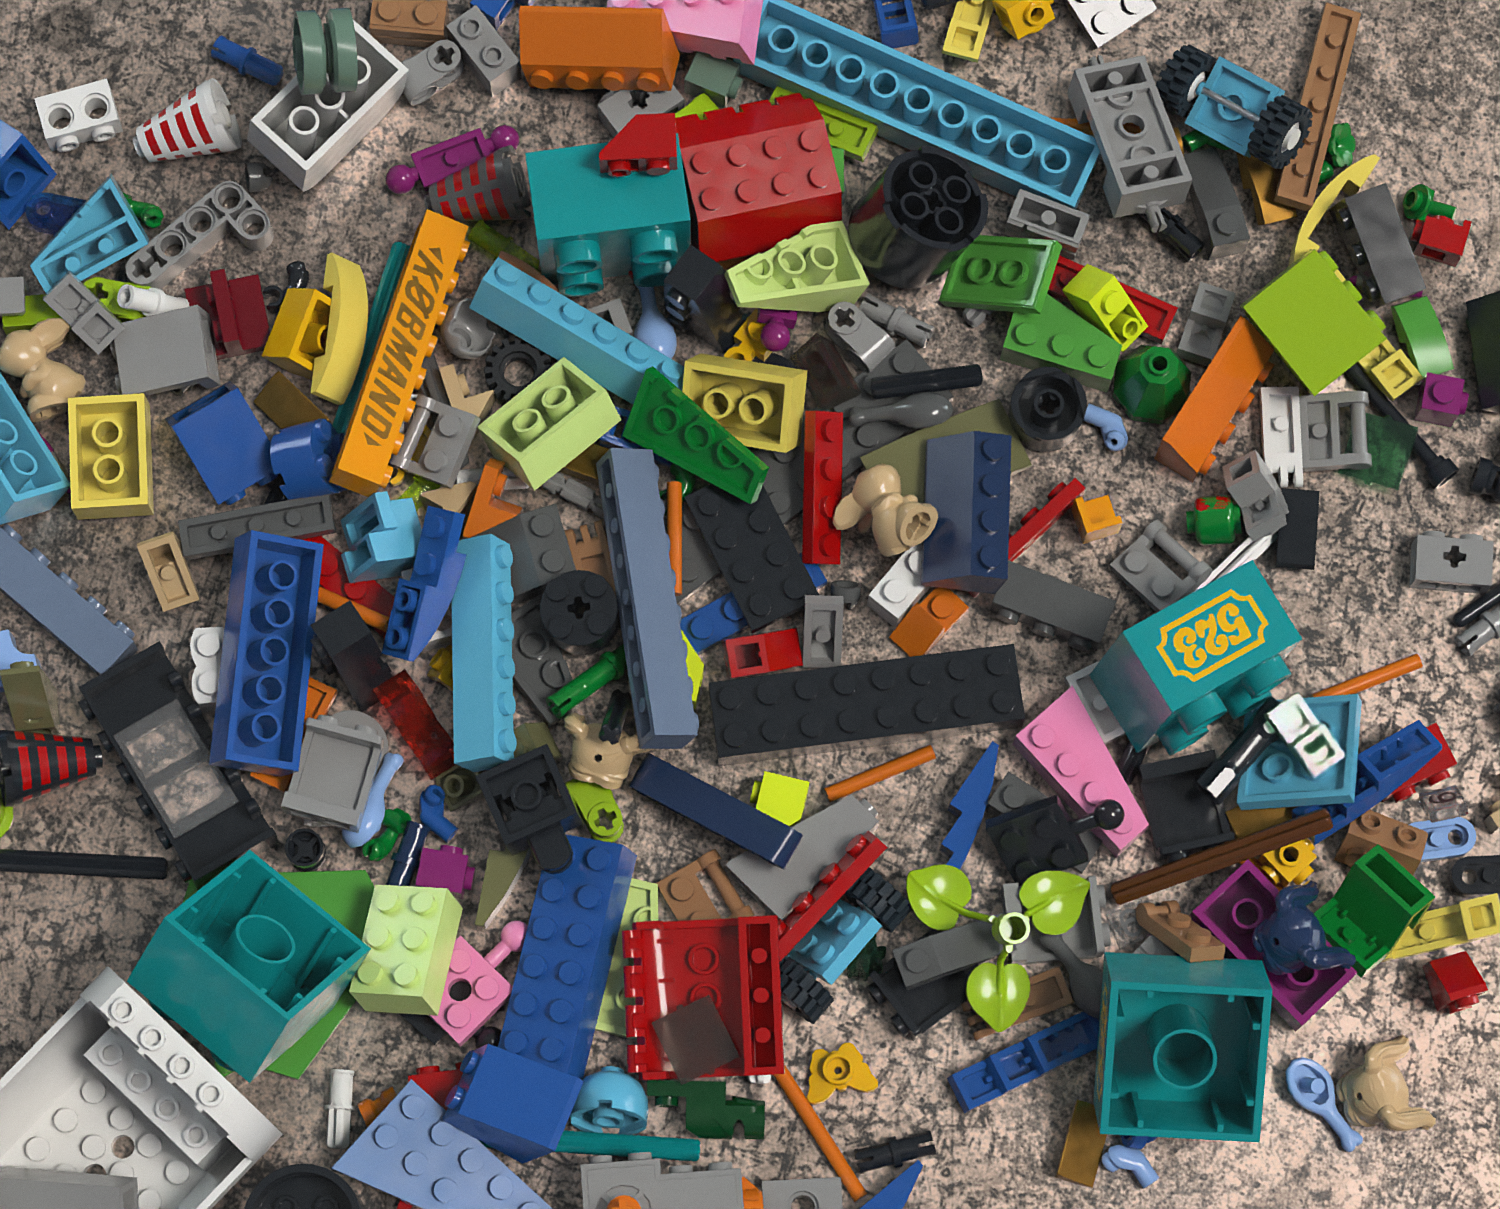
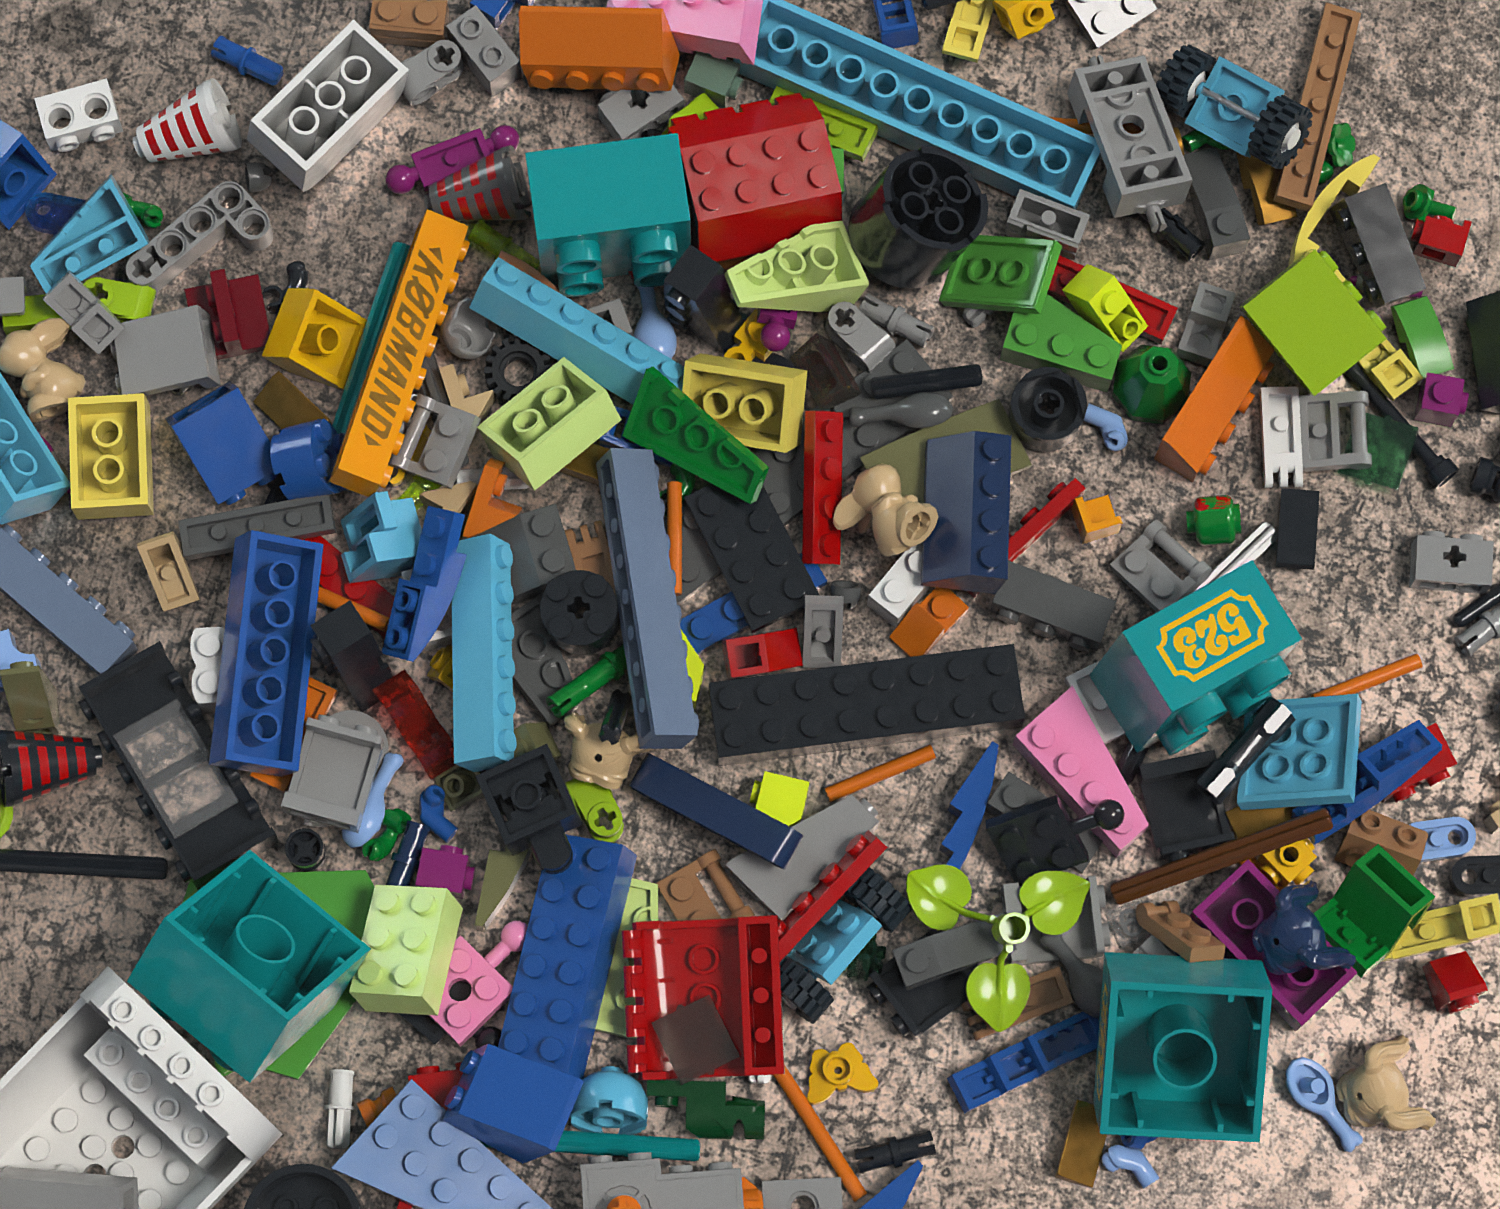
white pin [117,284,190,317] -> none
sand green wheel [292,8,358,95] -> none
light yellow slope [310,253,368,405] -> none
light grey axle [542,472,604,519] -> none
red slope [599,113,678,177] -> none
light grey brick [1222,449,1289,542] -> none
slope [1263,692,1346,778] -> none
clear tile [1419,785,1468,823] -> none

